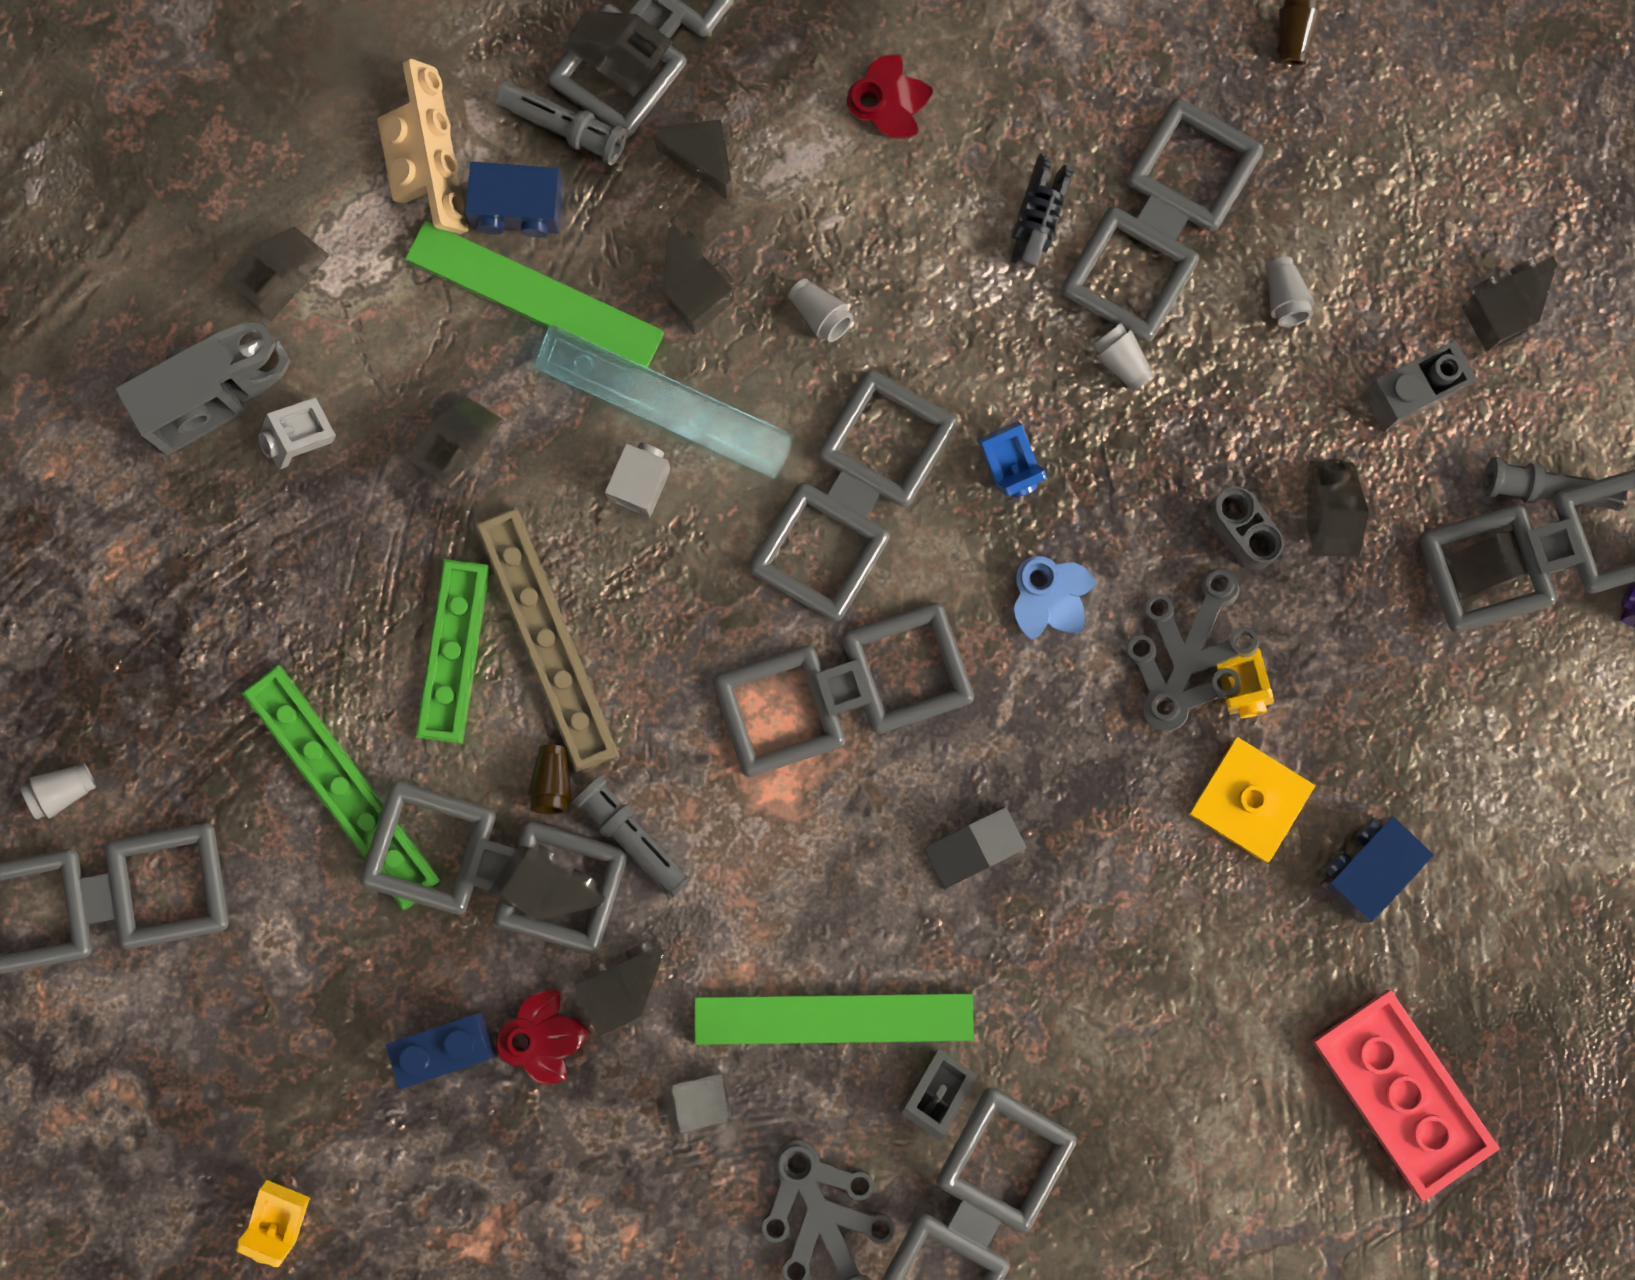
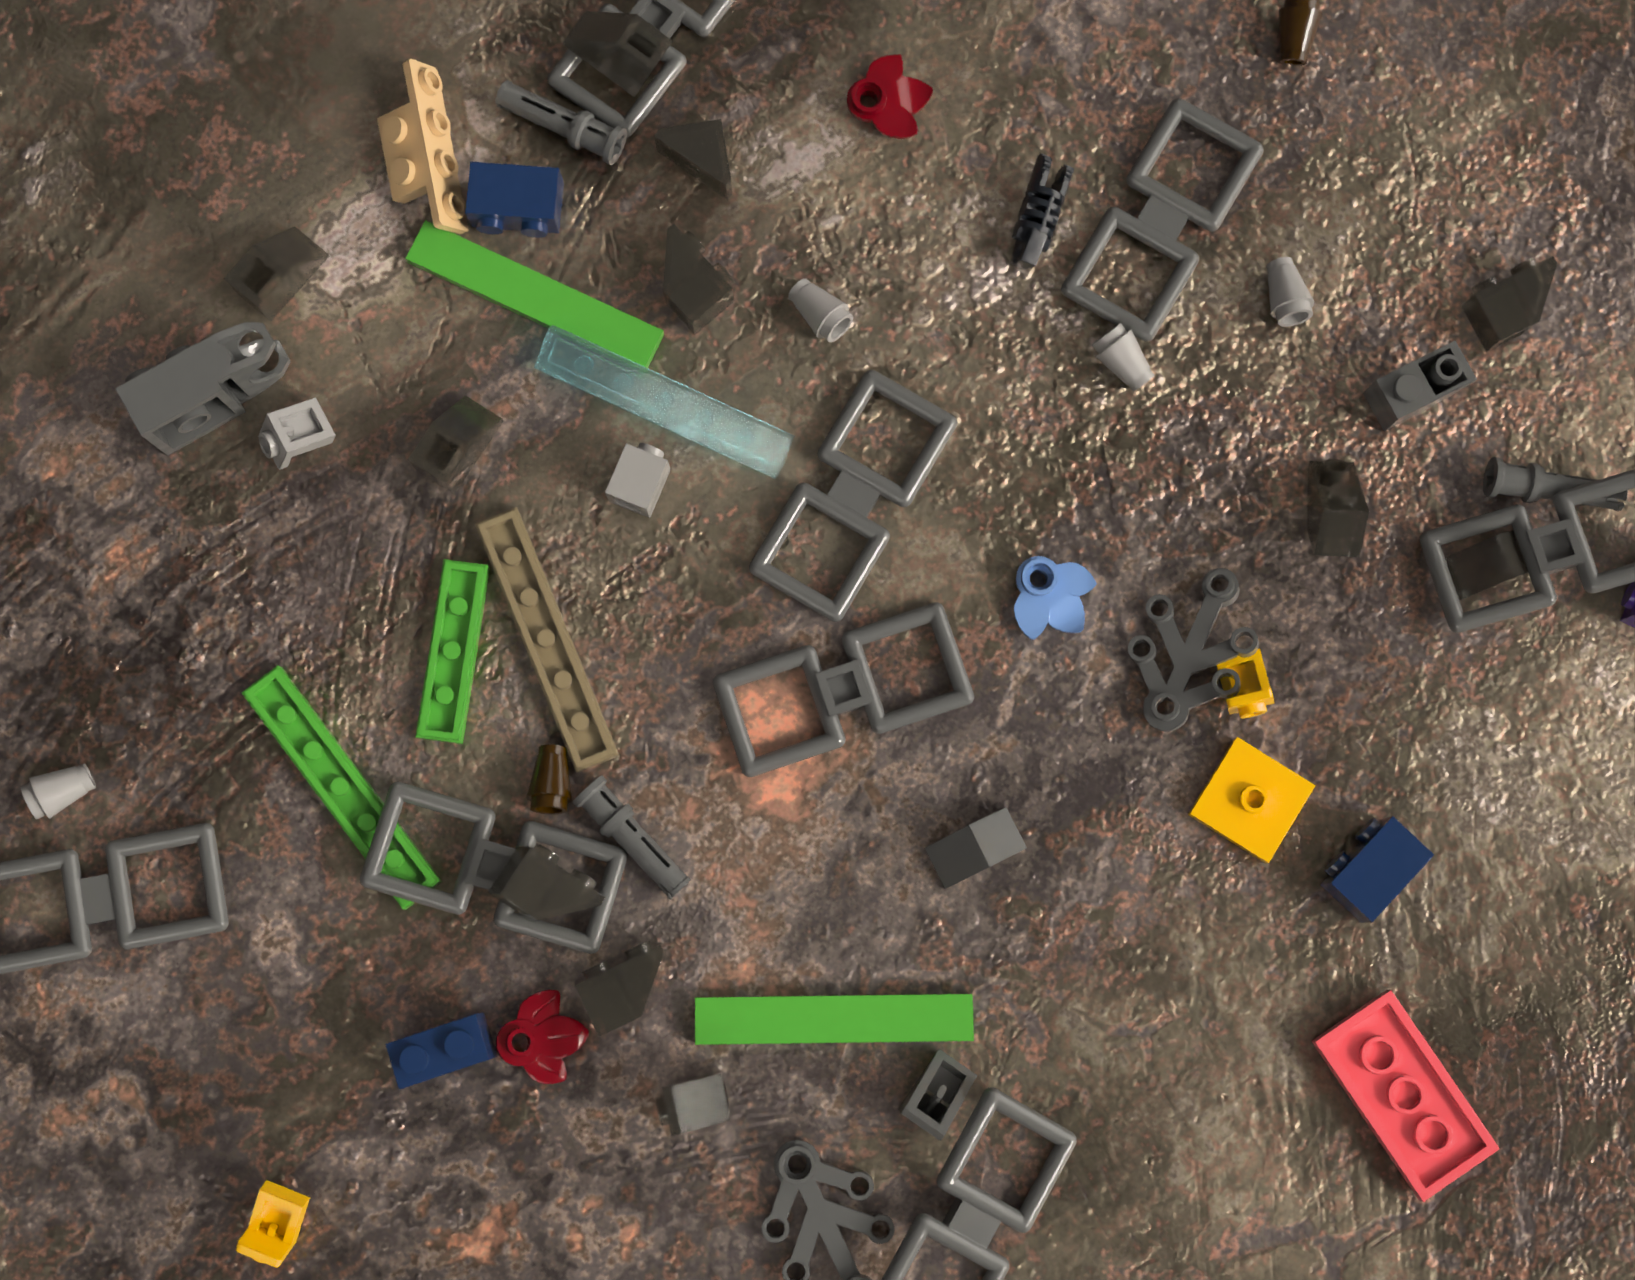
blue bracket [977,421,1047,497] -> none
dark grey beam [1208,486,1284,570] -> none

